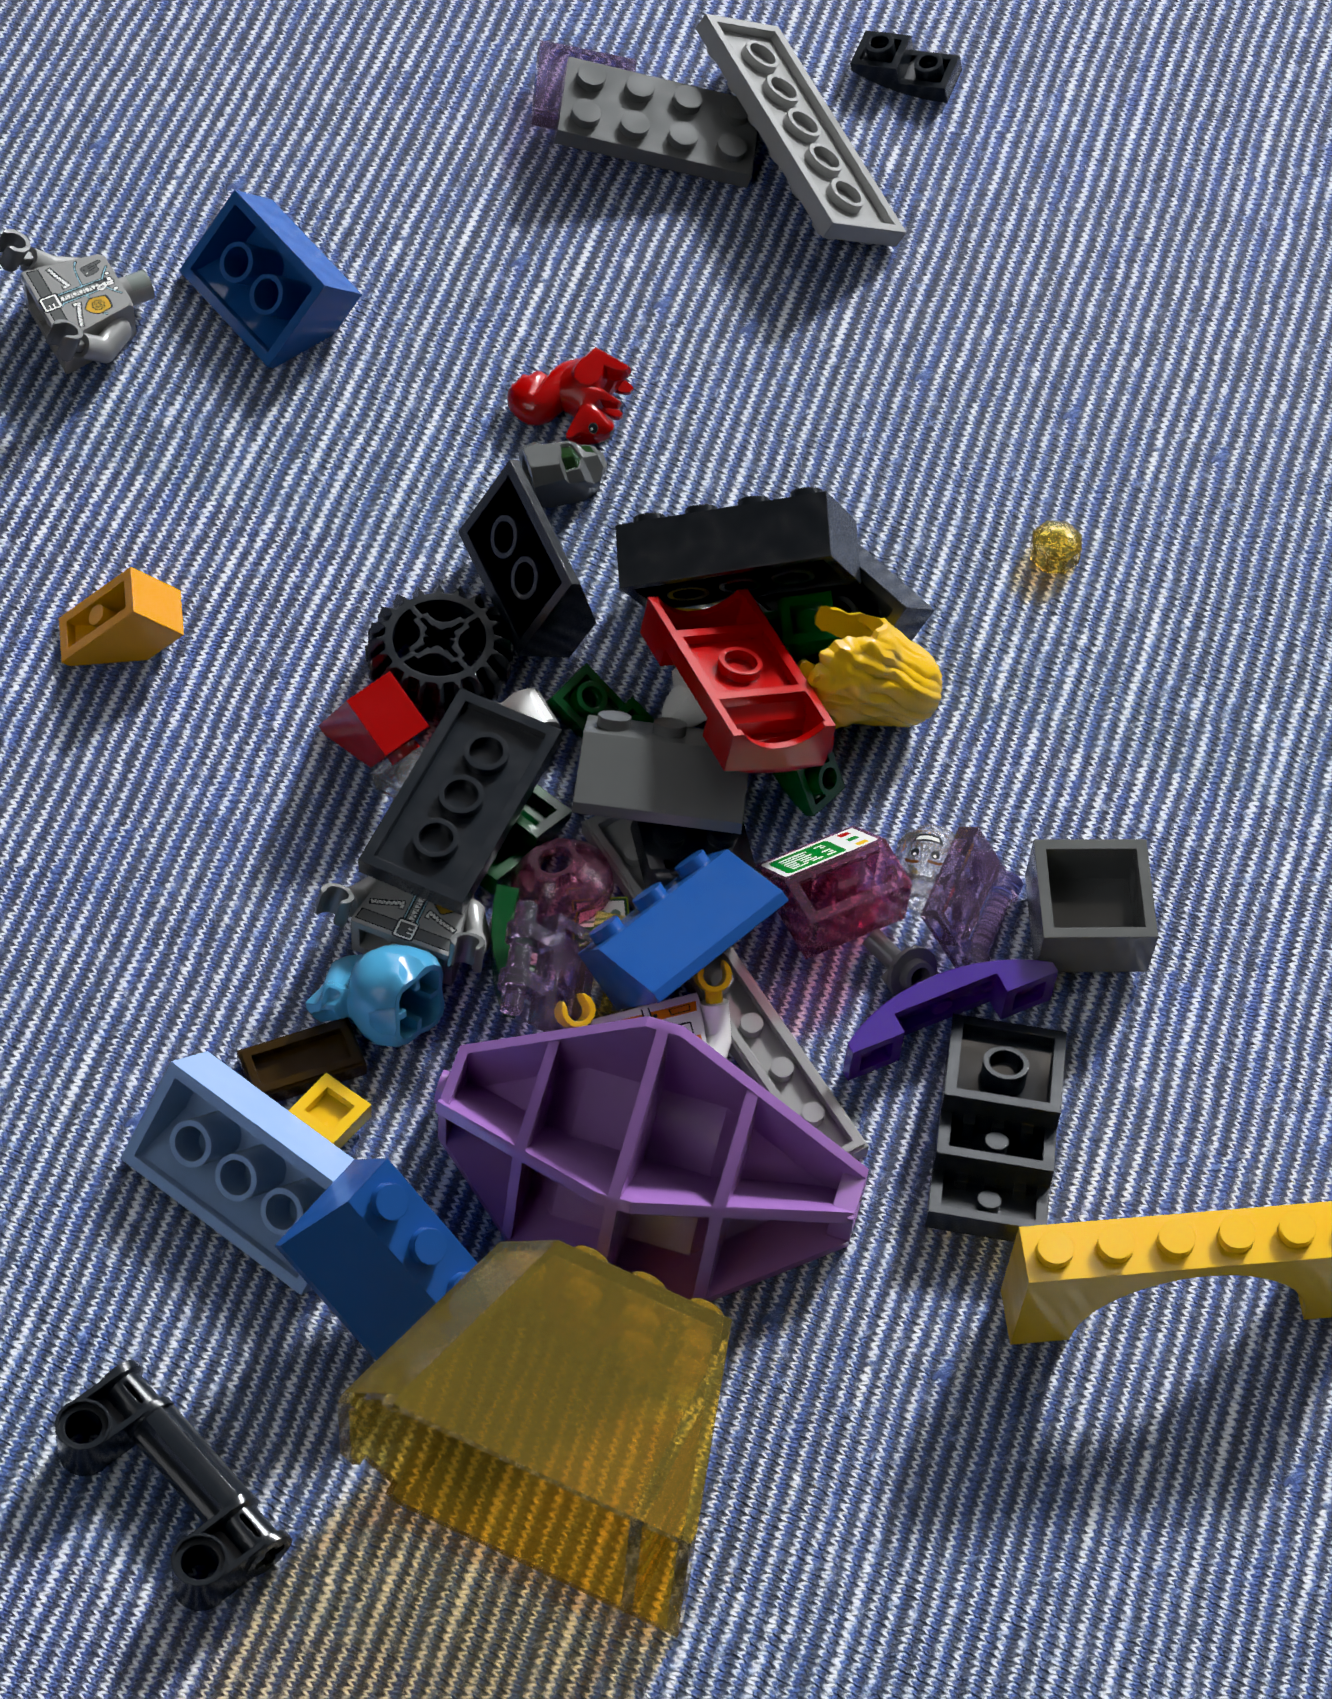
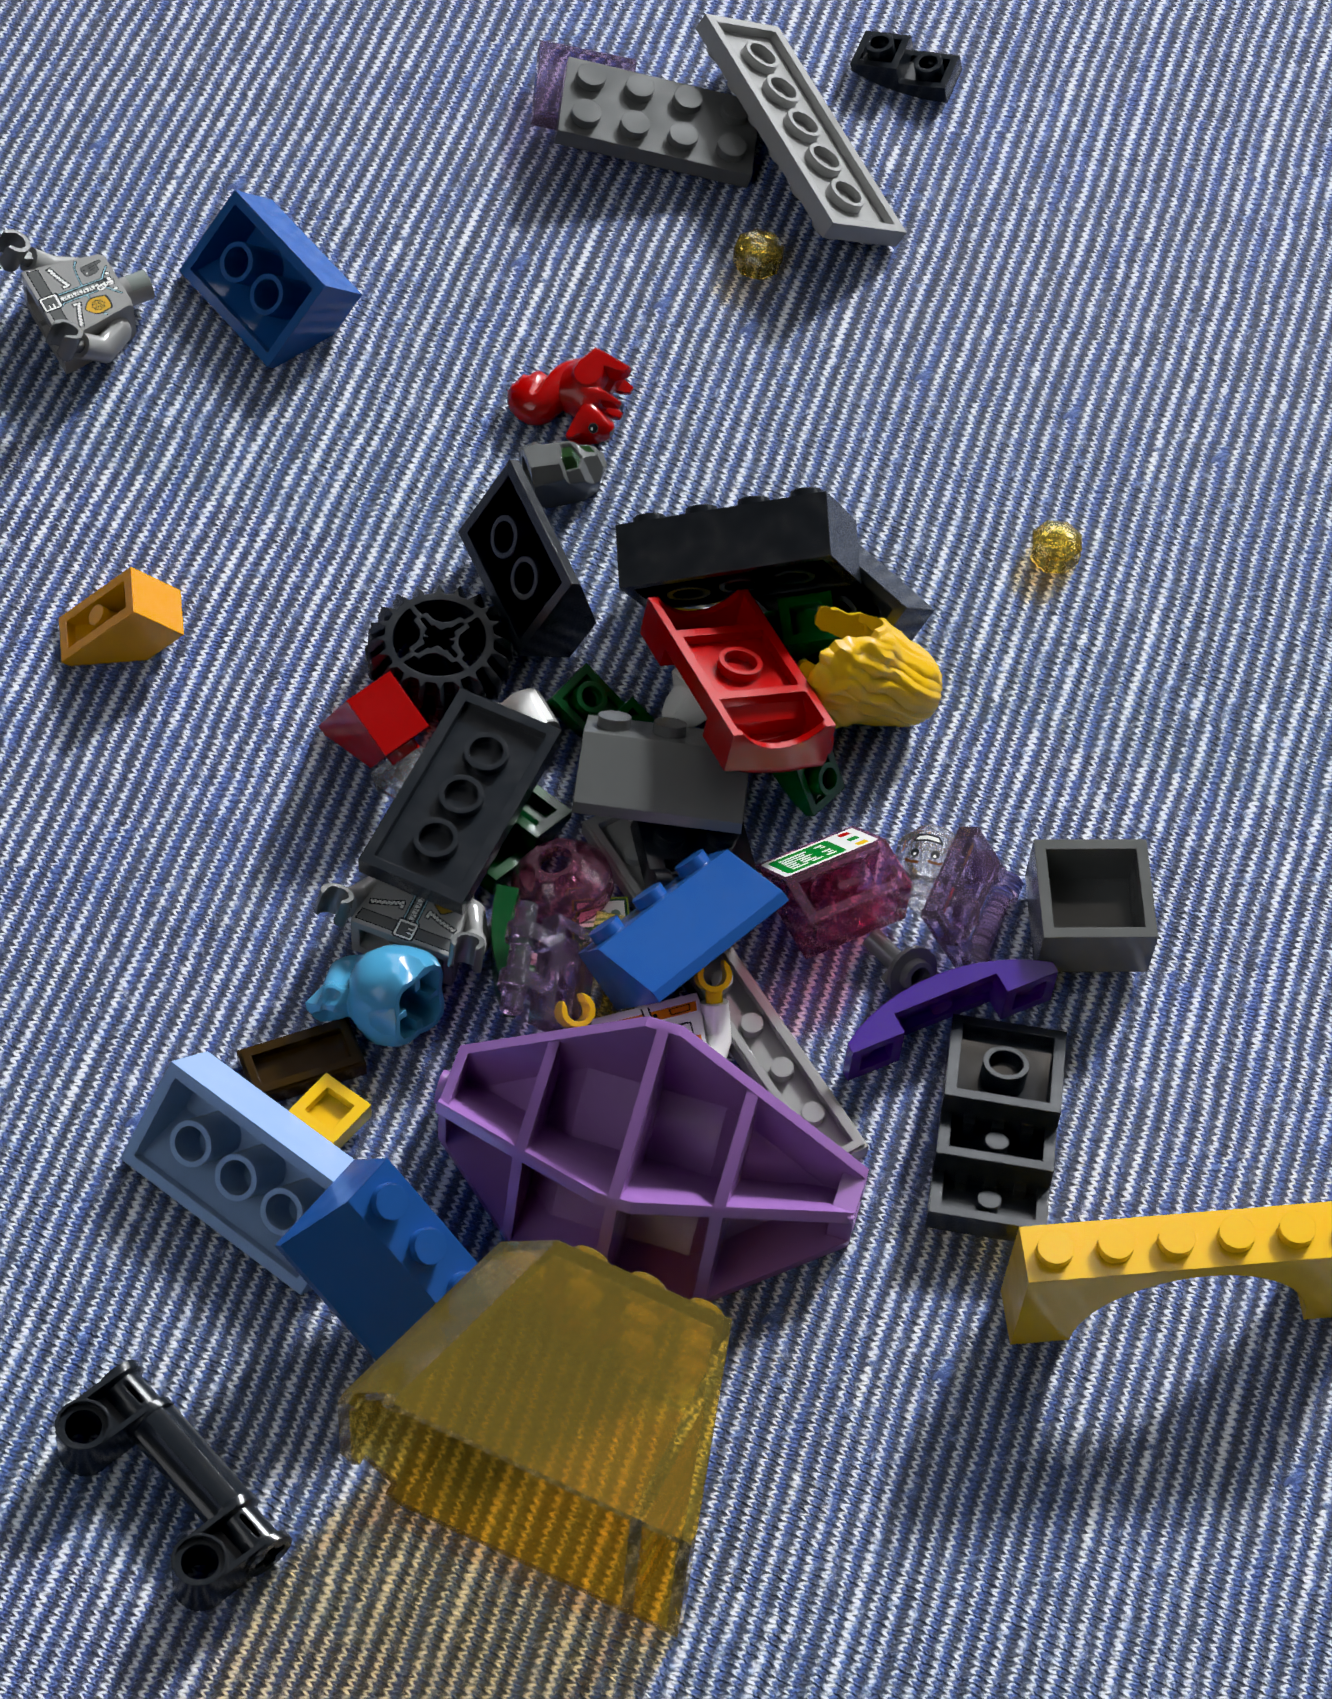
none -> clear yellow tile [733,228,784,280]

